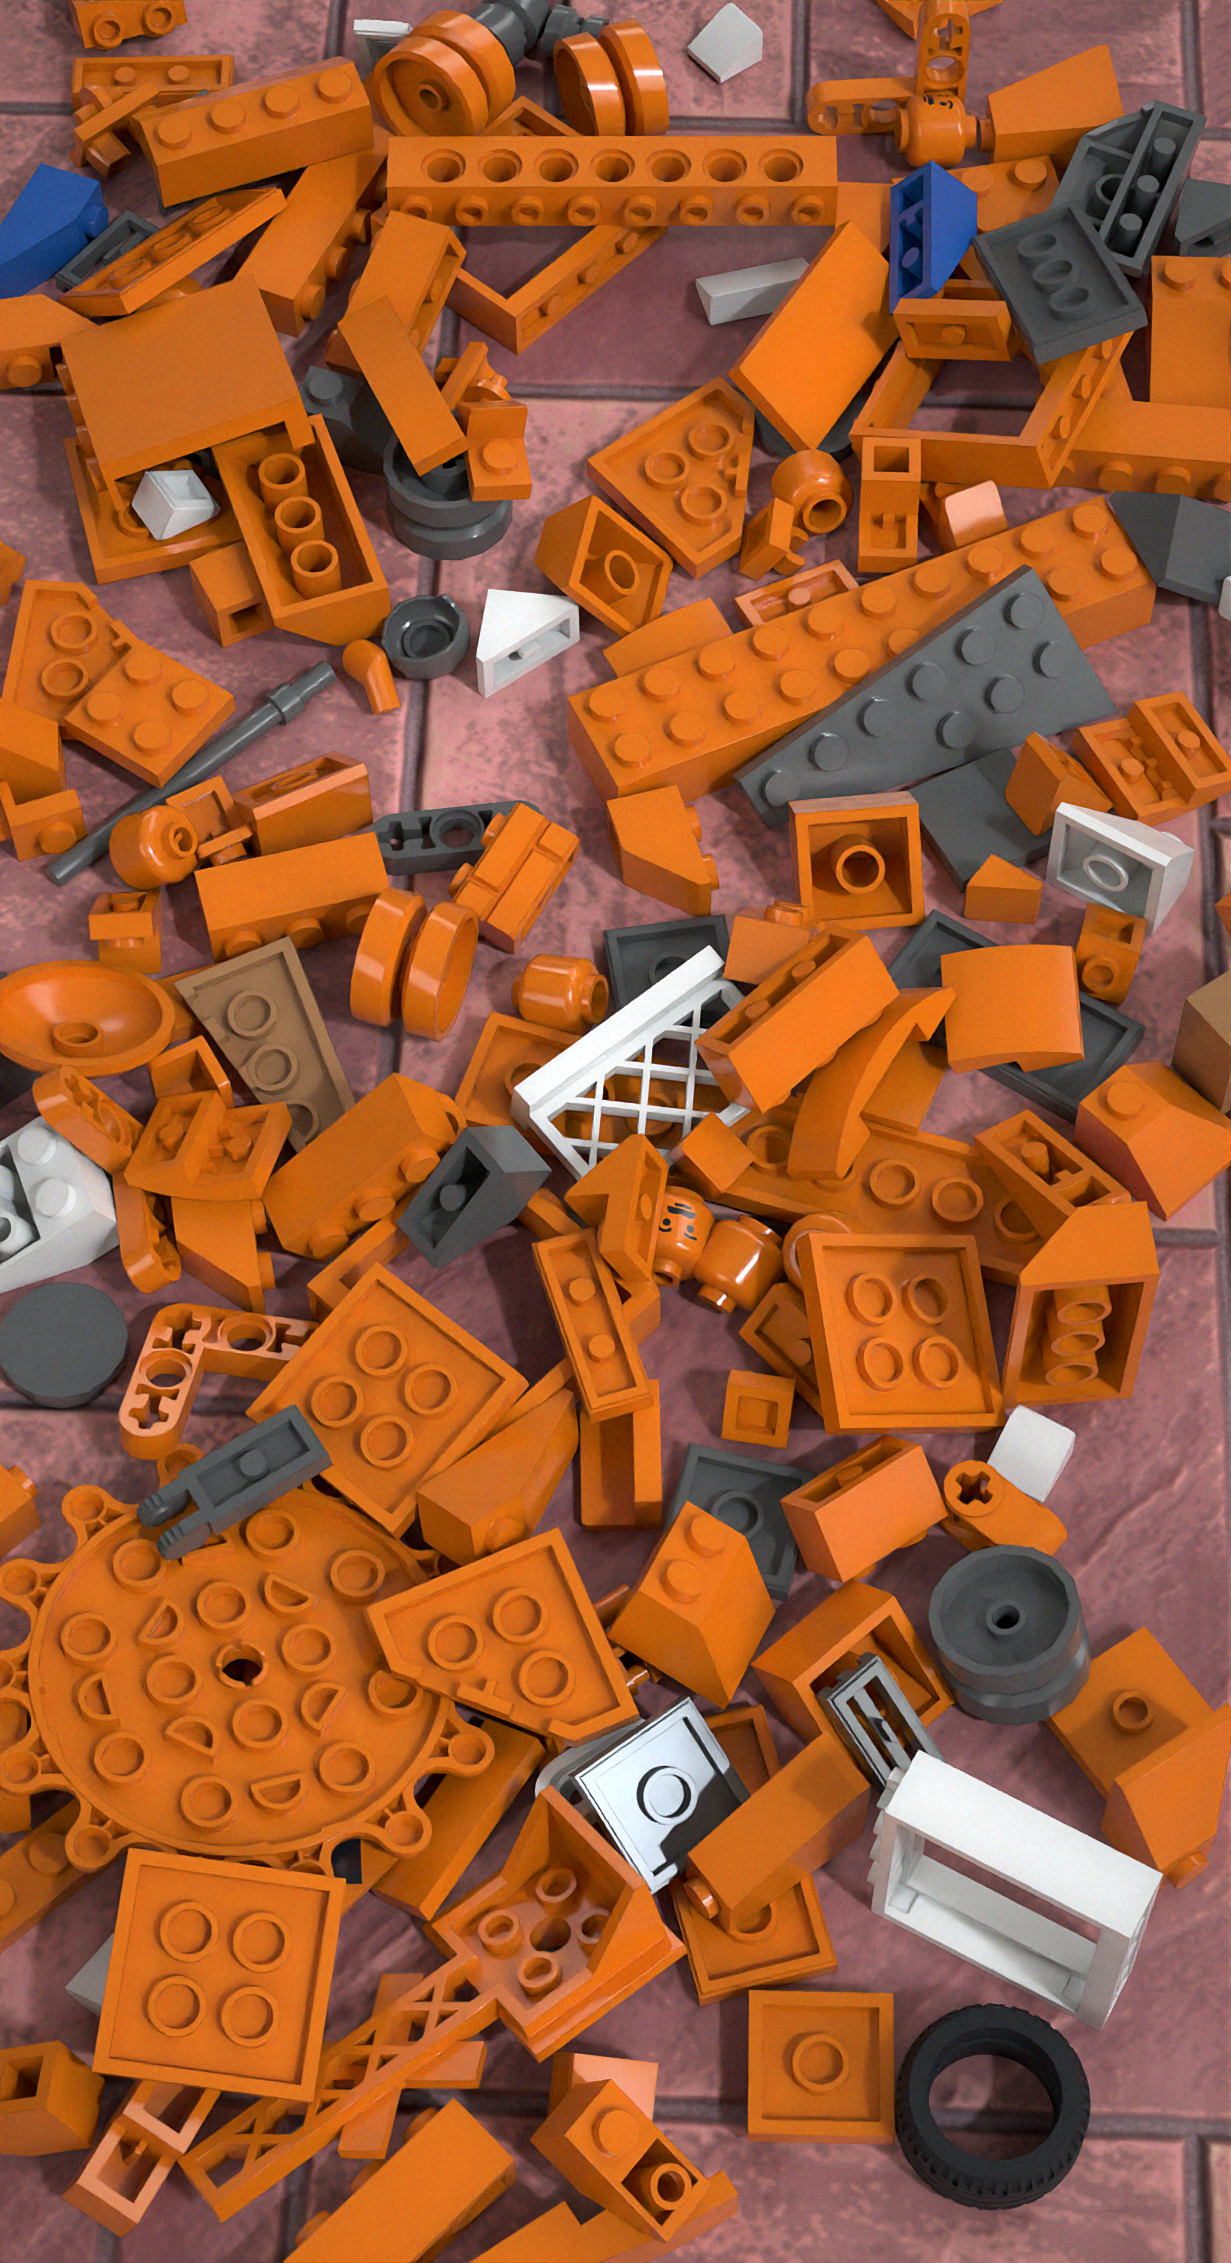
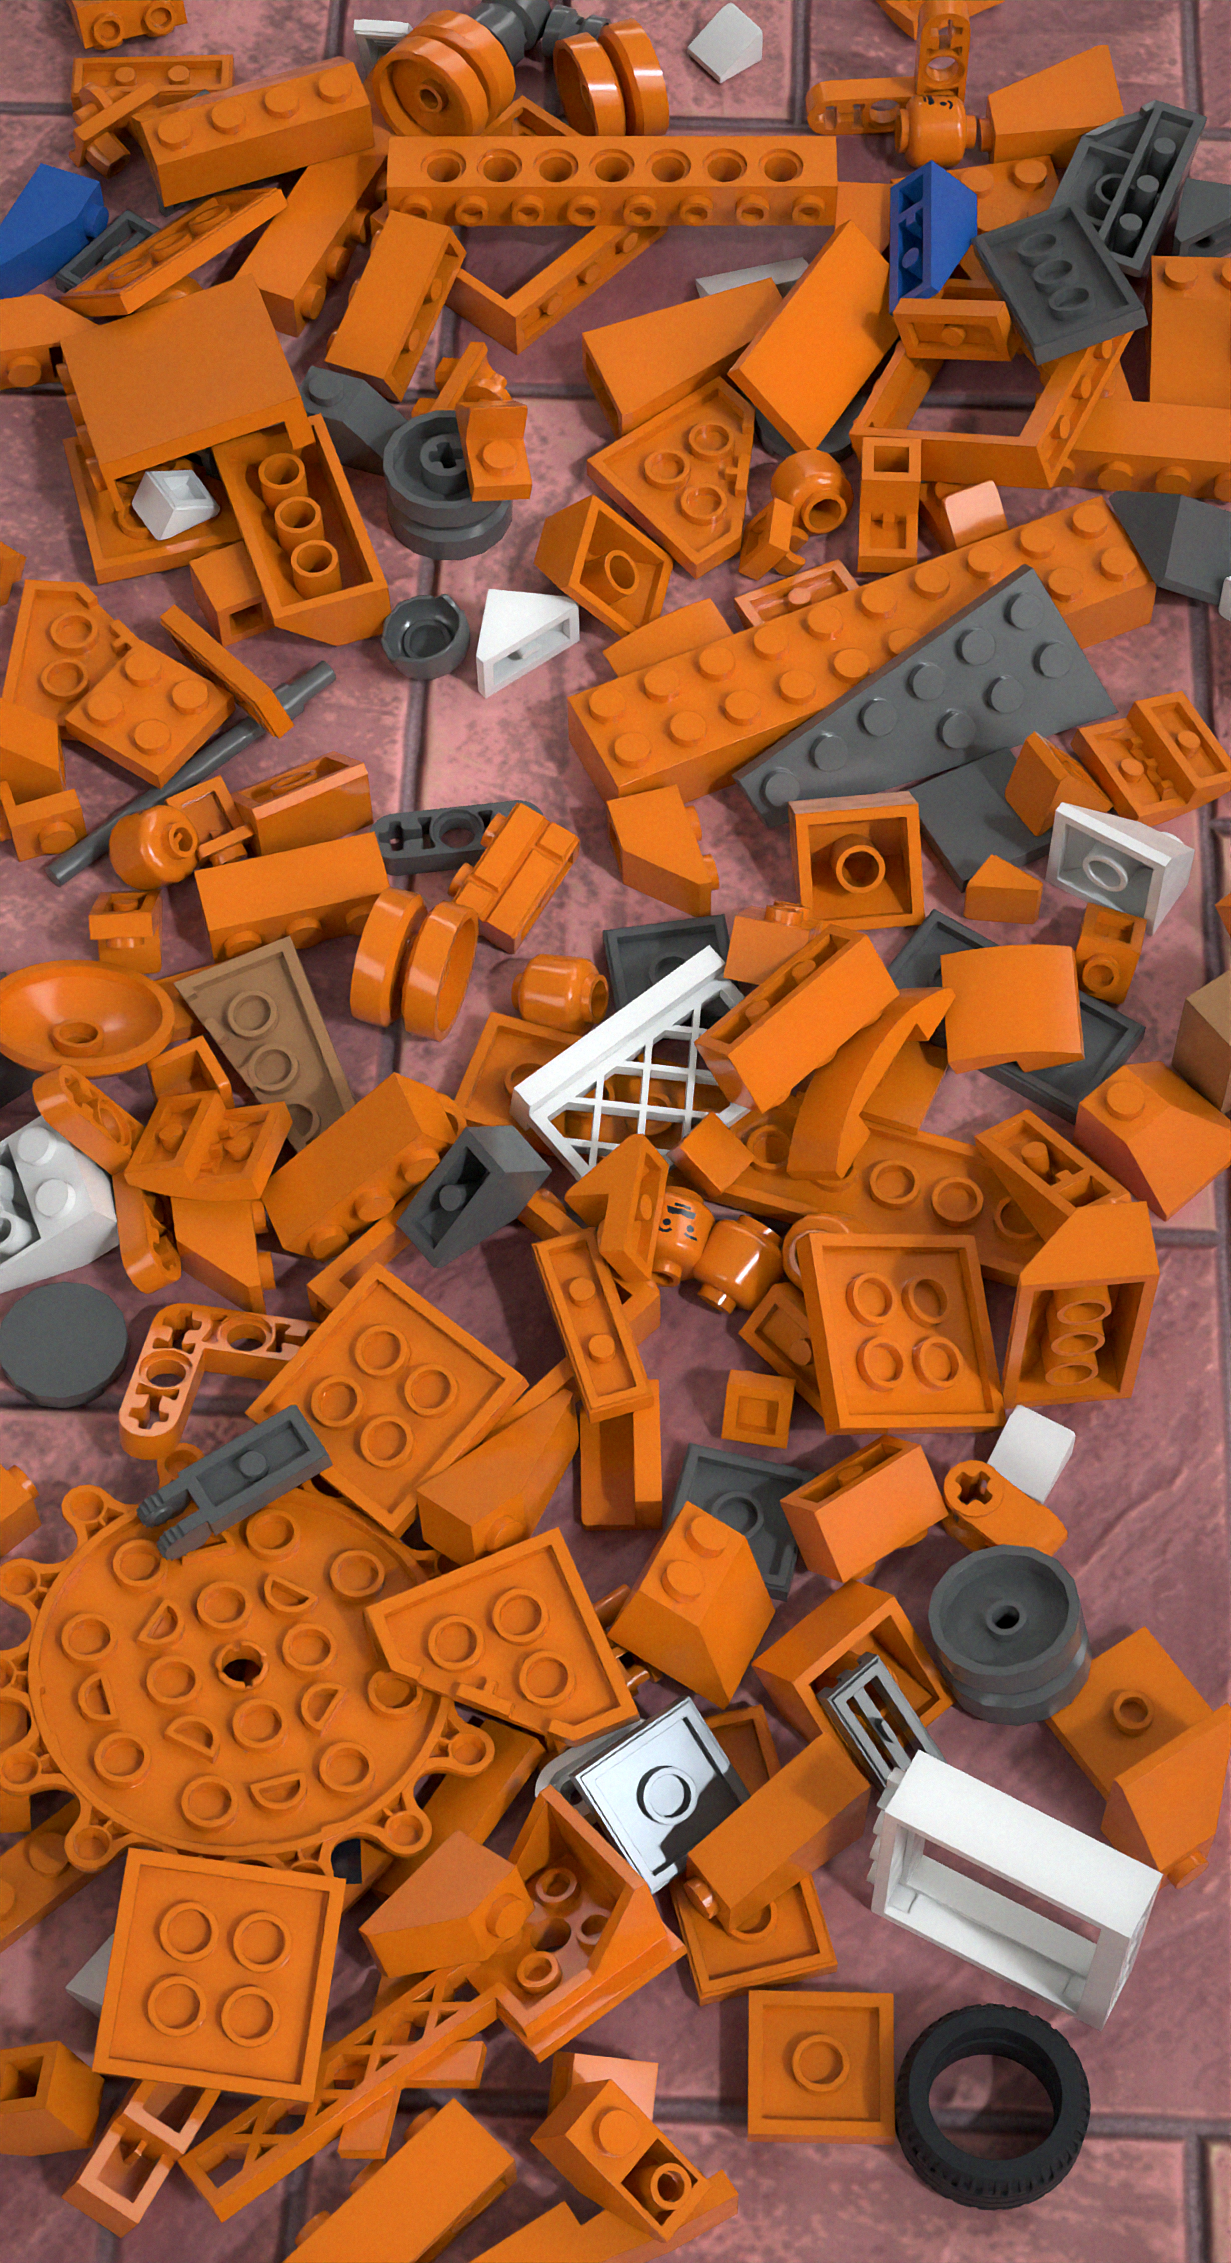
orange slope [337,295,471,477] -> none
orange arm [342,639,402,715] -> none
none -> orange tile [159,604,295,739]
none -> orange slope [358,1829,535,1978]
none -> orange slope [582,277,785,440]

